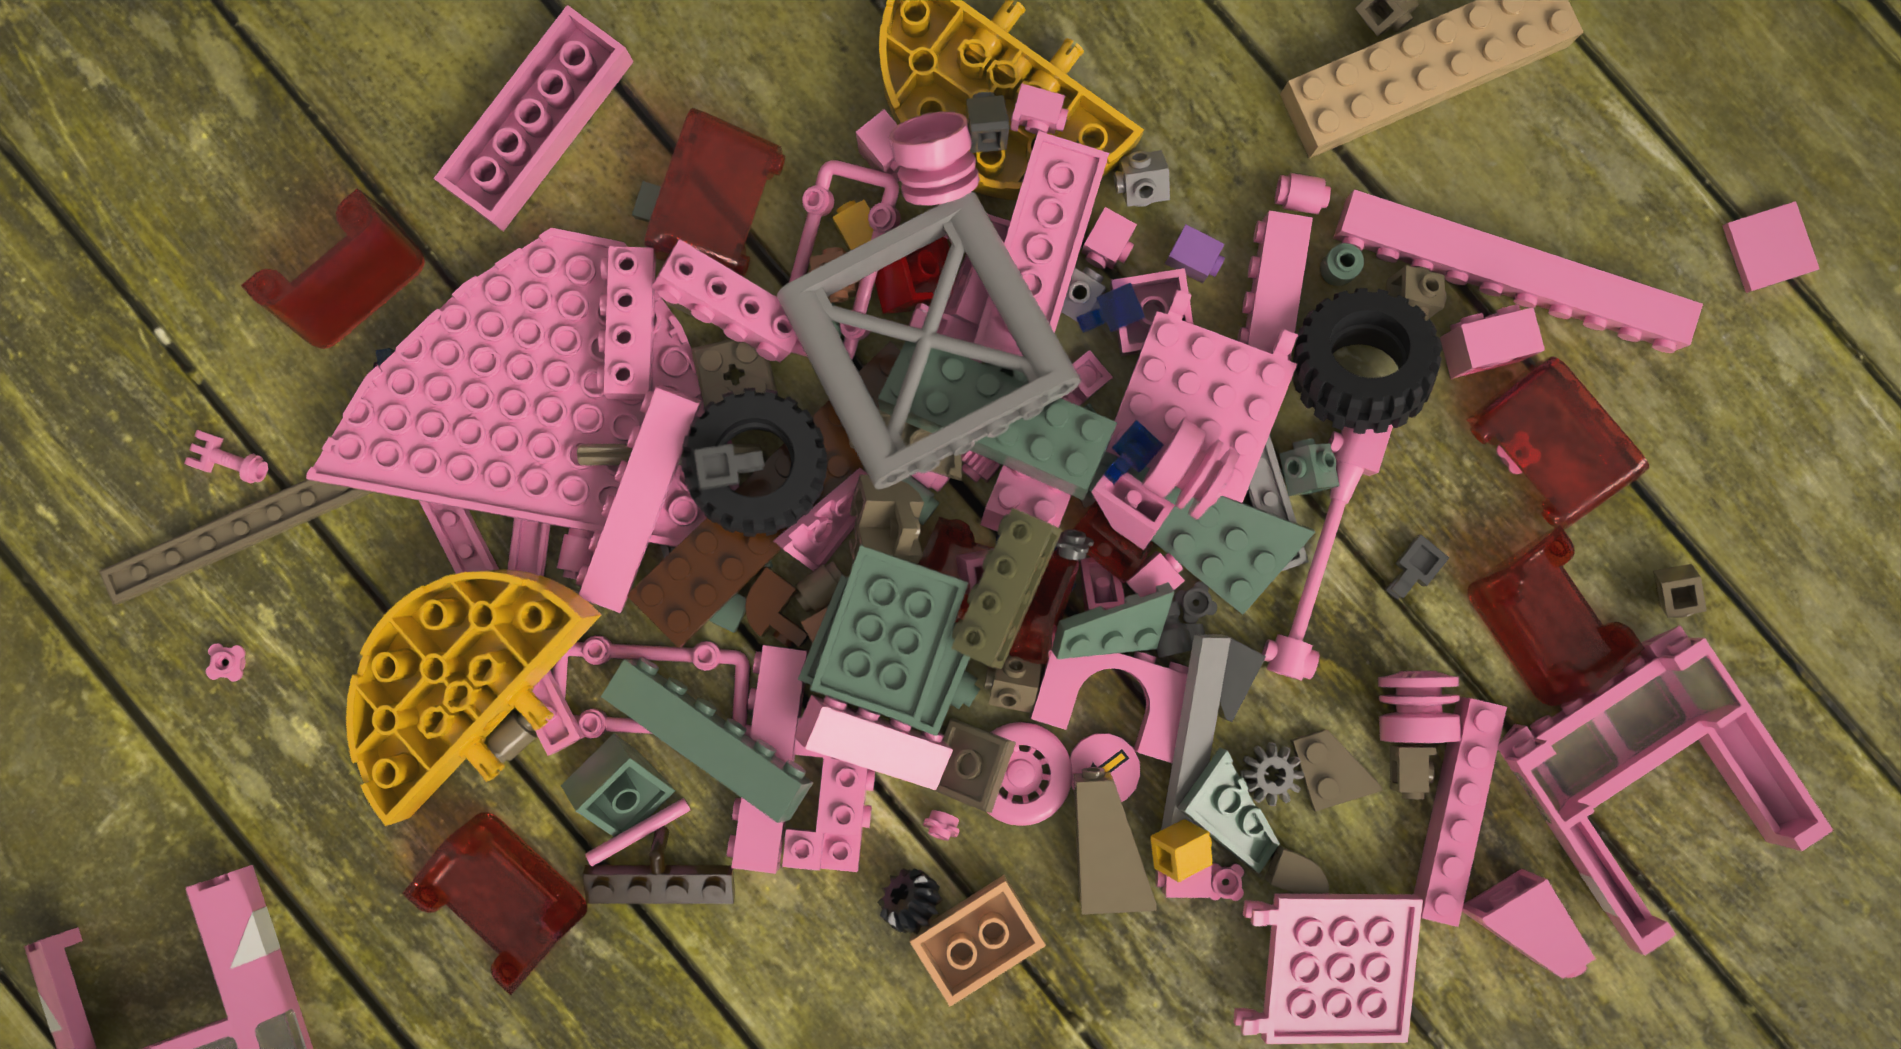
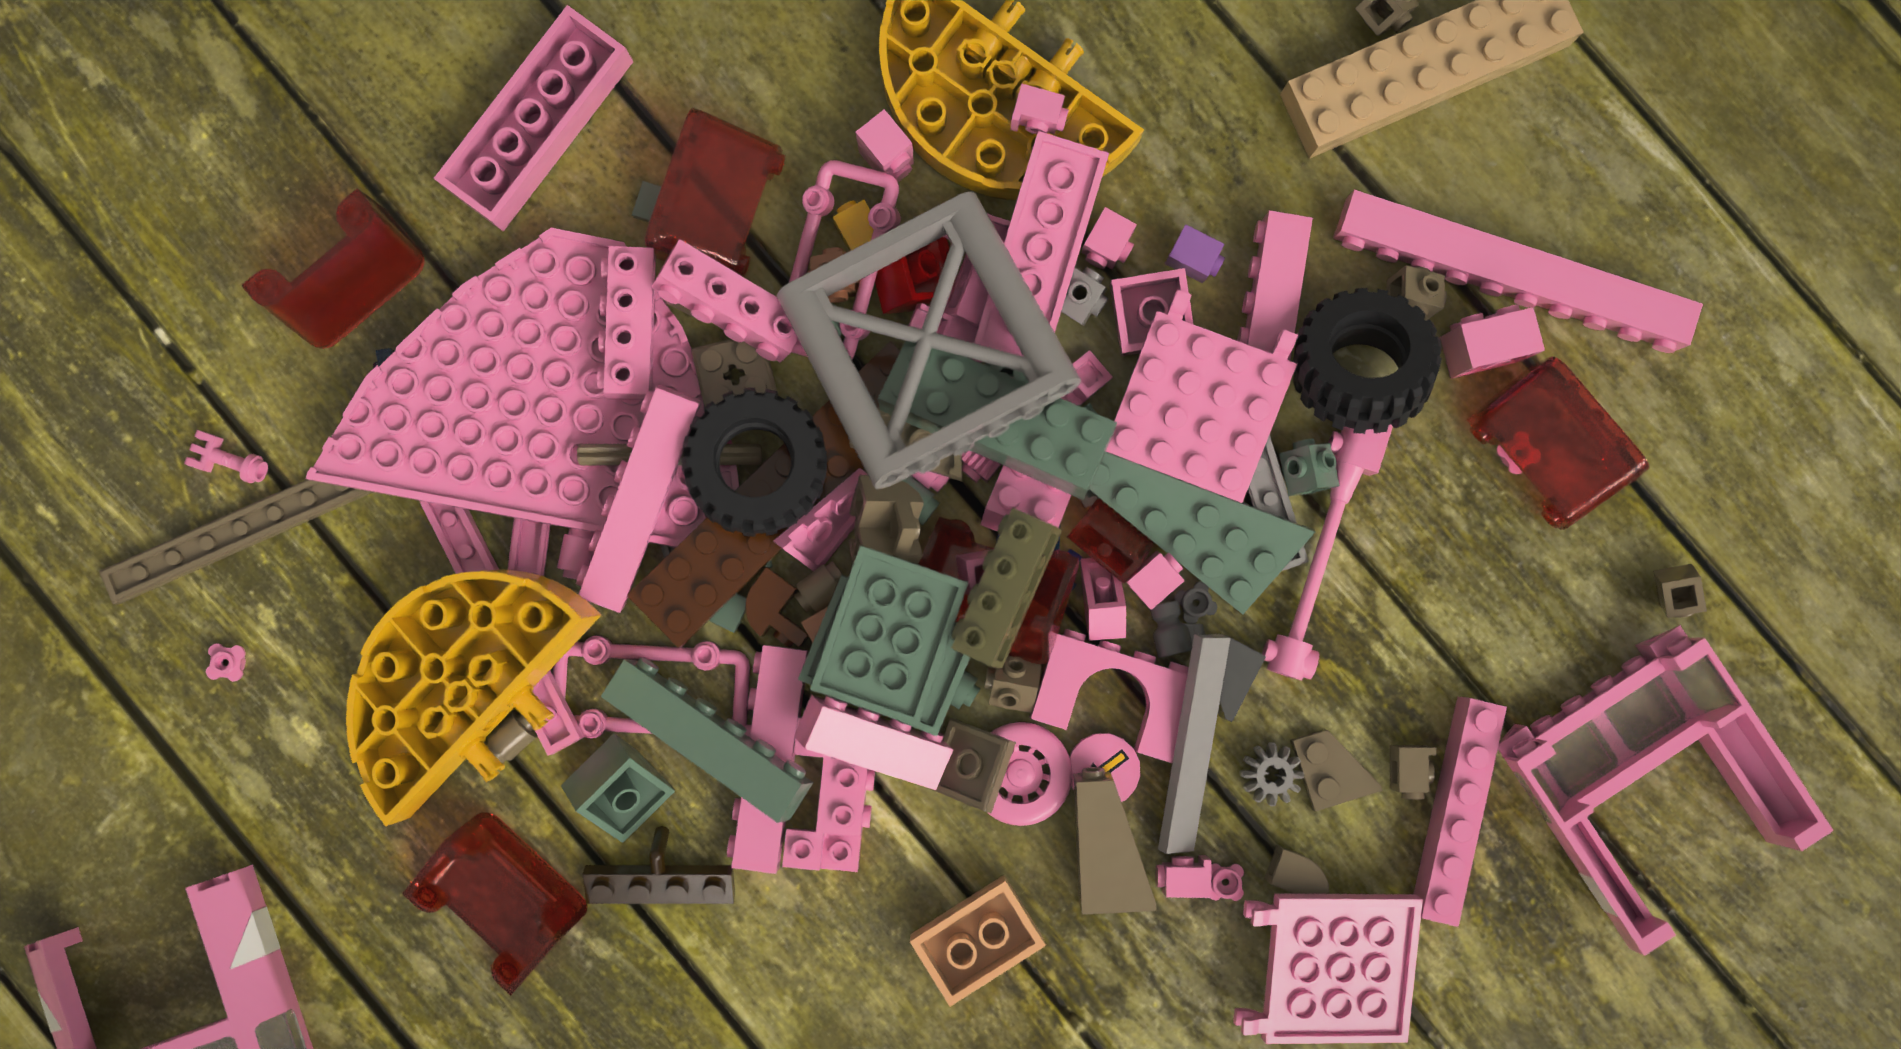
bright pink bar [585,798,691,866] -> none
dark grey plate [694,444,764,490] -> none
black gear [877,868,943,934] -> none
bright pink wheel [889,112,979,205] -> none
bright pink plate [923,810,960,841] -> none
dark grey slope [966,92,1009,153] -> none
sand green wing [1051,582,1175,660] -> none
dark grey plate [1056,529,1094,560] -> none
clear blue plate [1076,282,1145,333] -> none
bright pink slope [1092,463,1175,550] -> none
clear blue plate [1103,420,1164,484] -> none
light grey brick [1114,150,1170,207] -> none
bright pink wheel [1141,419,1240,520] -> none
yellow brick [1150,819,1213,882] -> none
wing [1178,748,1280,873] -> none
bright pink brick [1275,173,1331,215] -> none
sand green brick [1320,243,1364,286] -> none
bright pink wheel [1378,671,1461,743] -> none
dark grey plate [1385,535,1449,600] -> none
bright pink slope [1462,869,1595,979] -> none
clear red windscreen [1467,525,1645,706] -> none
bright pink tile [1722,201,1820,293] -> none

